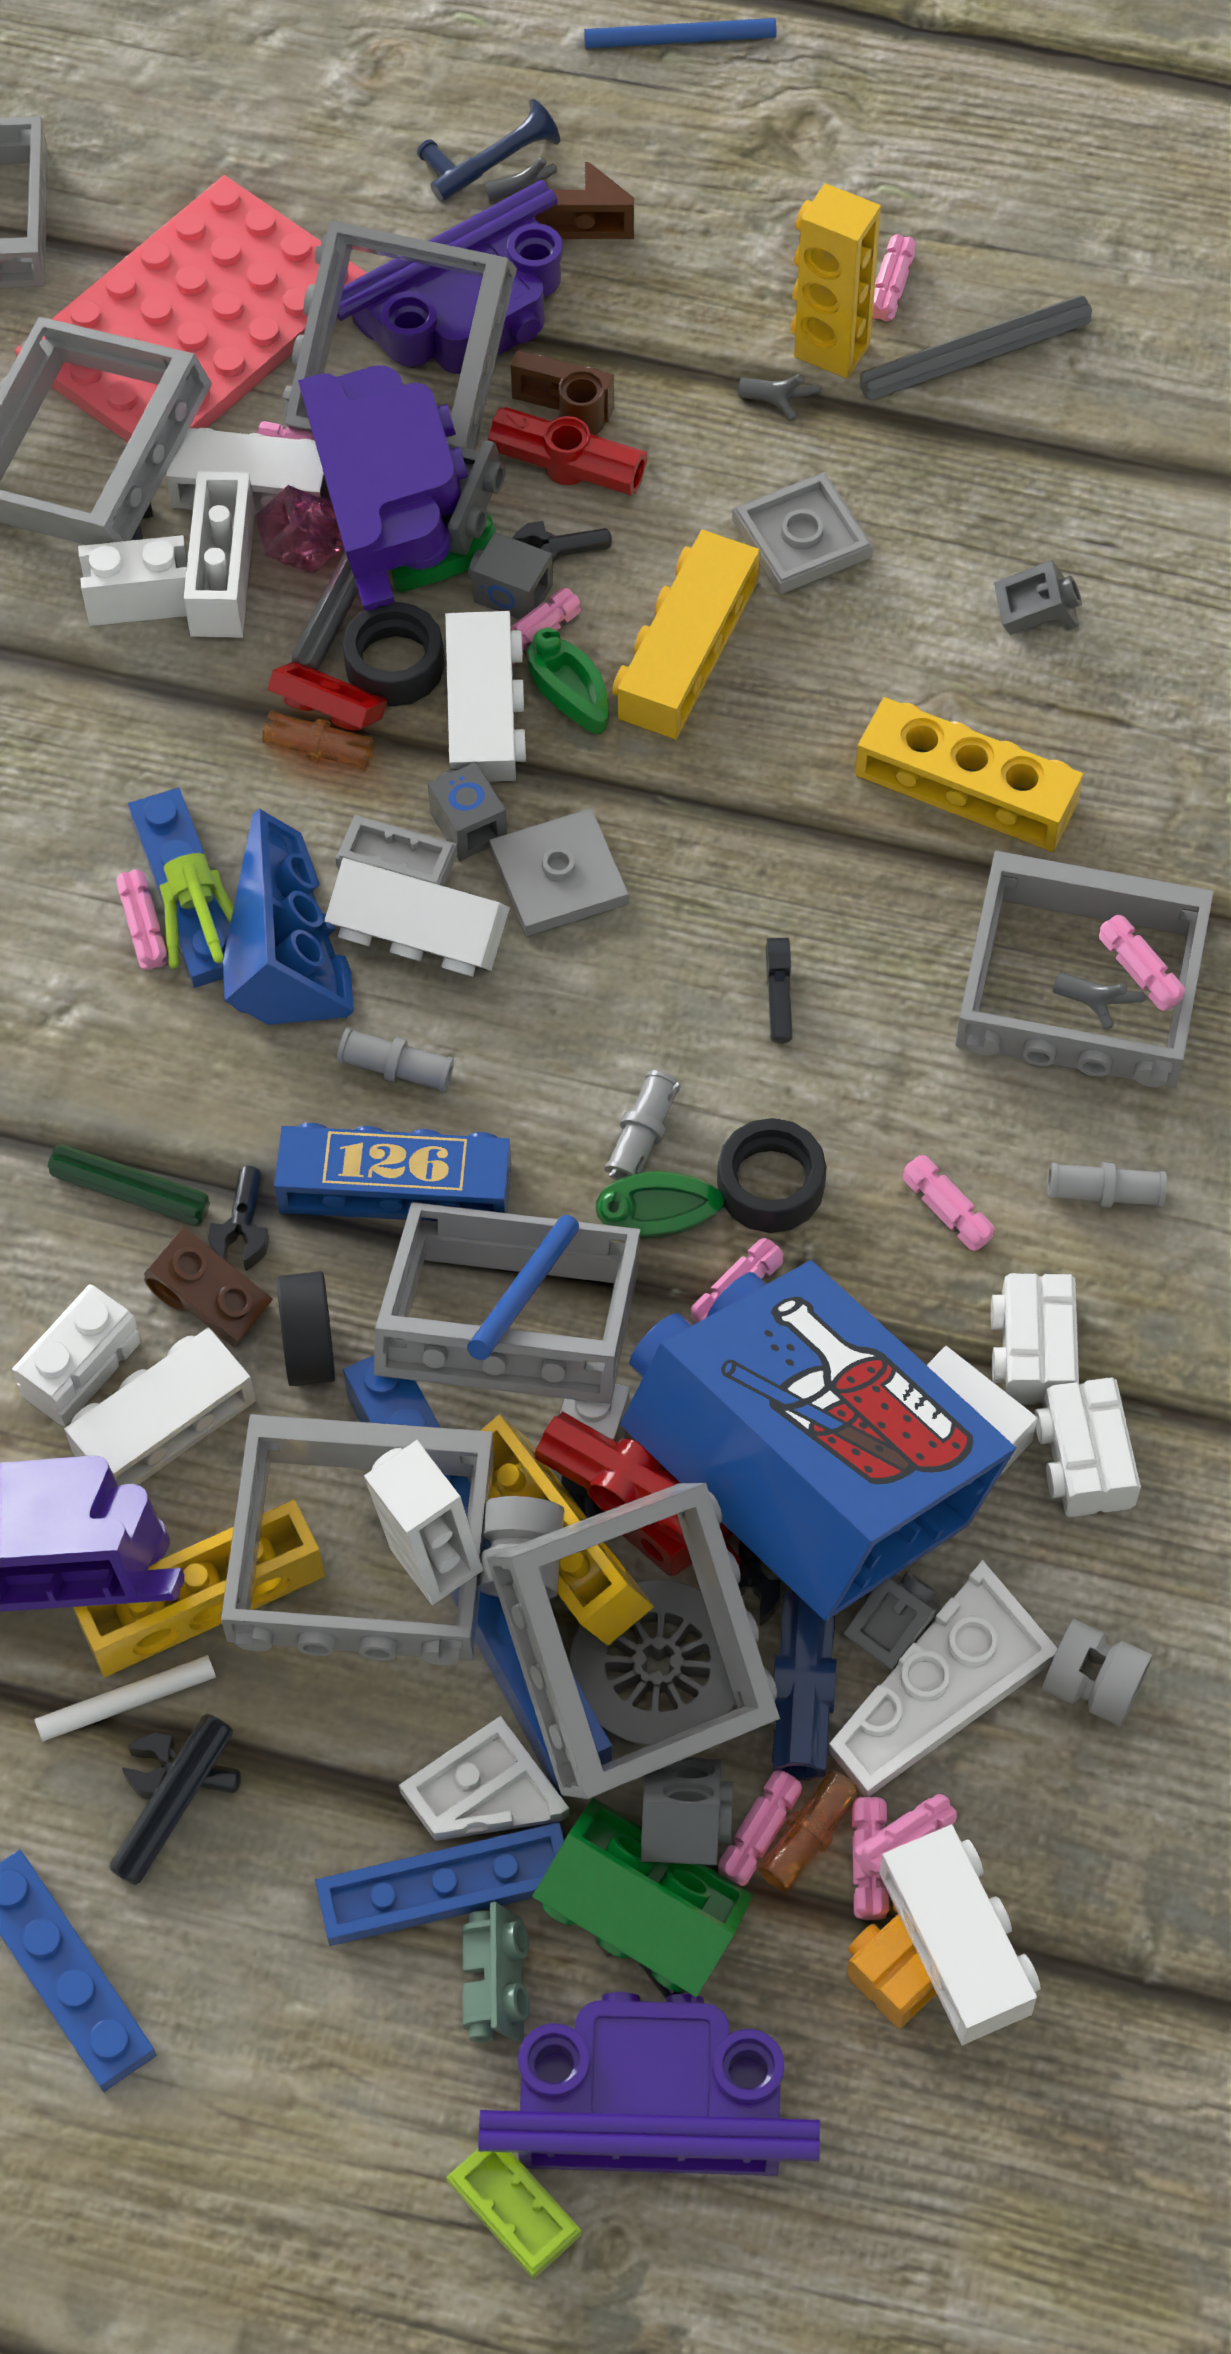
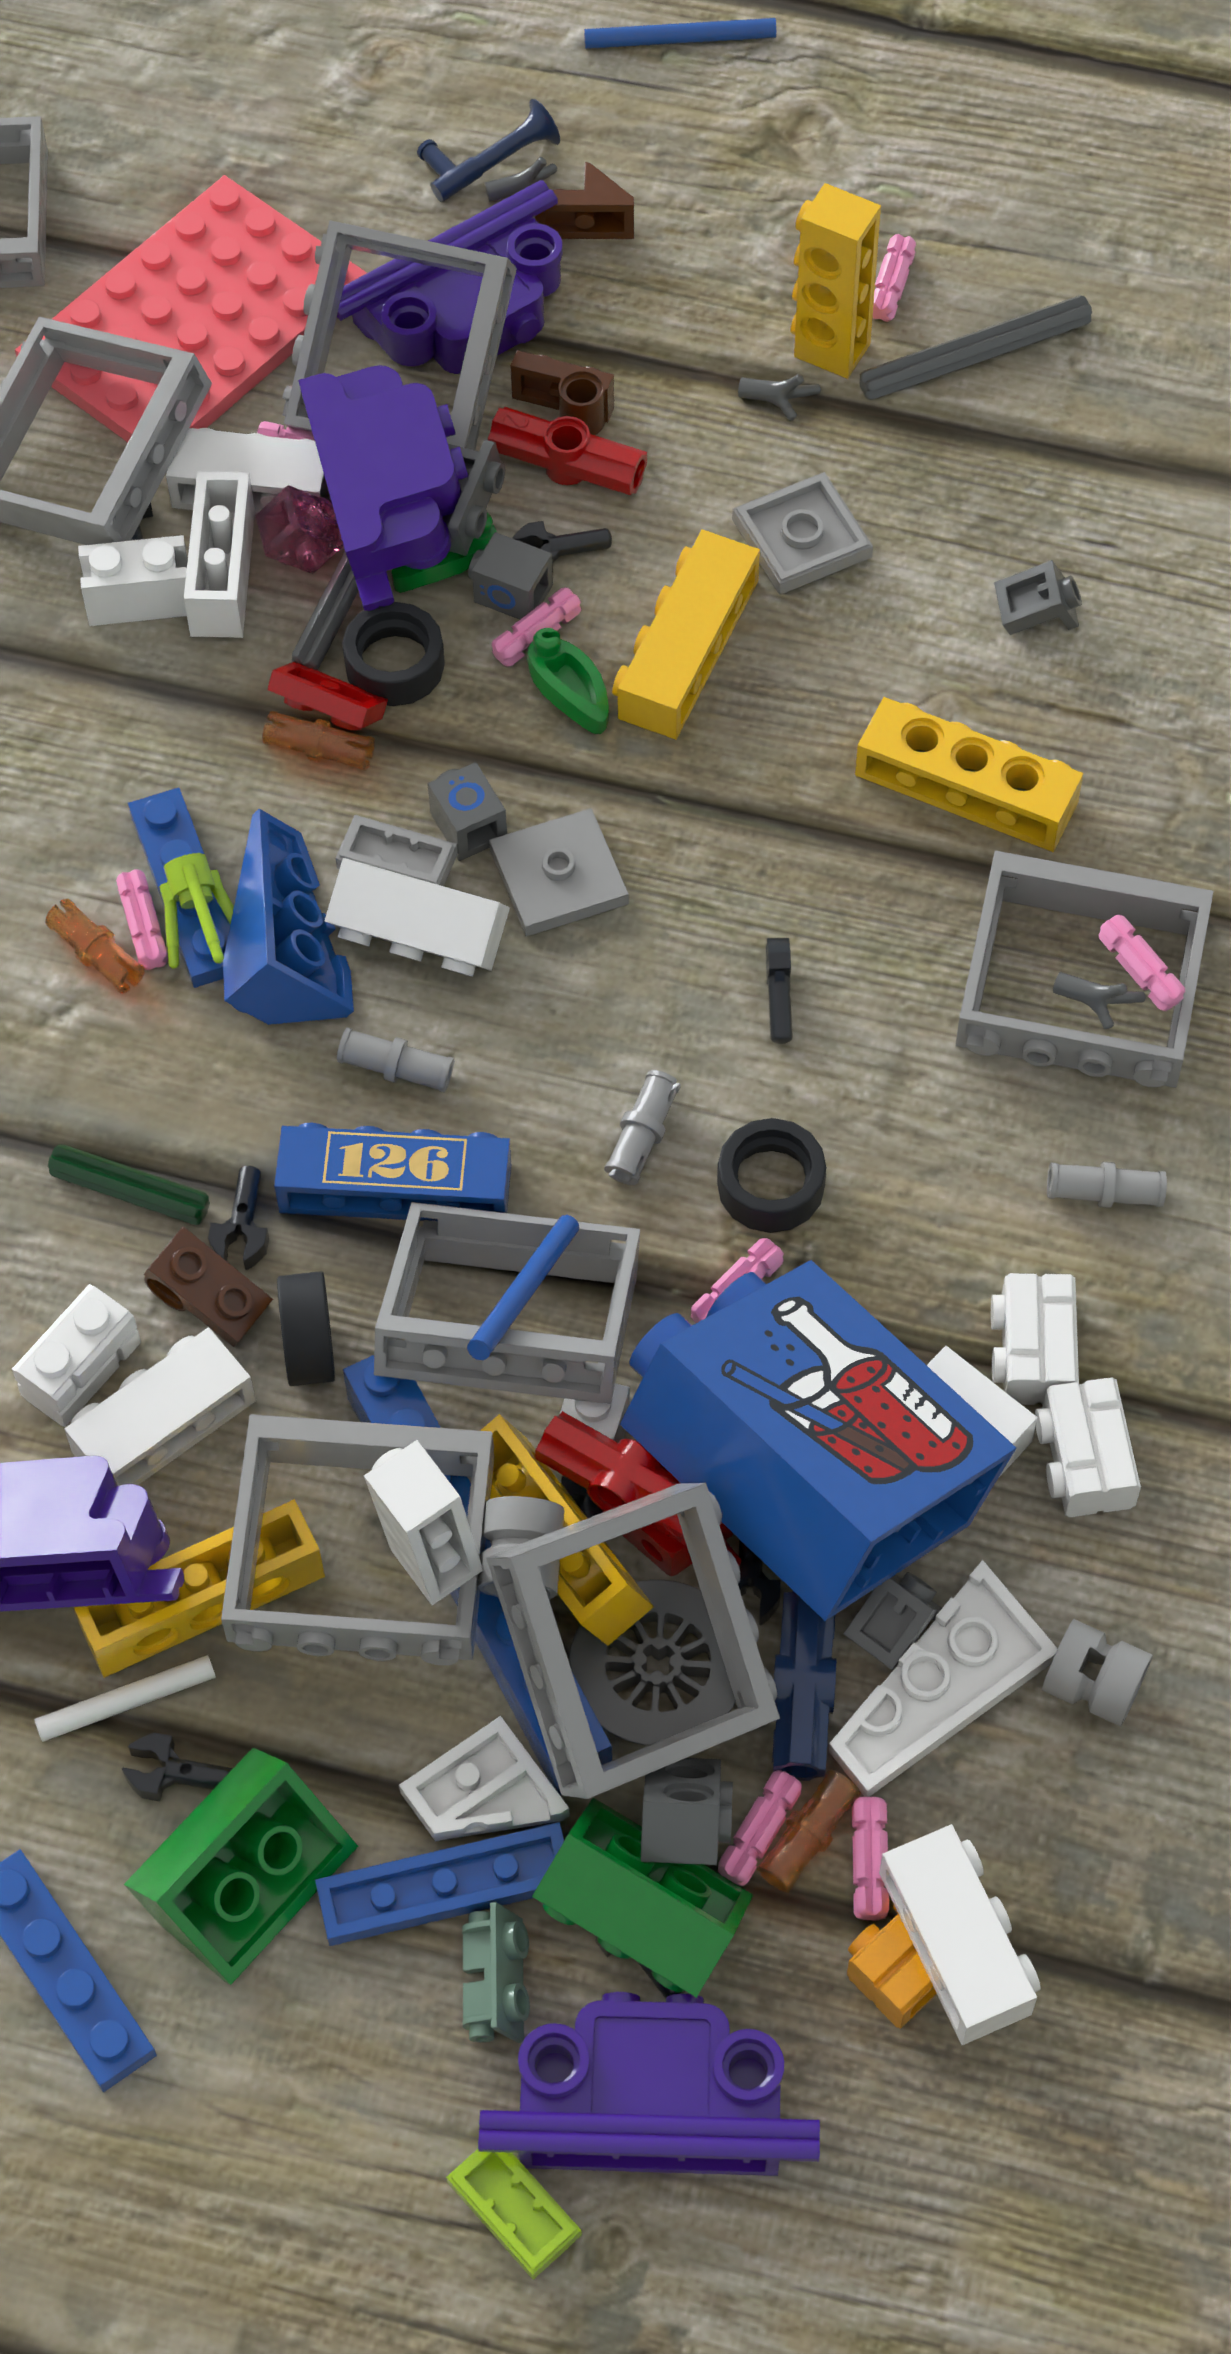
black axle [109,1713,233,1885] -> none
white brick [445,611,526,782] -> none
green arm [595,1171,725,1238] -> none
bright pink axle [854,1794,957,1876] -> none
bright pink axle [902,1155,995,1251] -> none
none -> clear orange pin [45,898,145,994]
none -> green slope [124,1748,358,1985]

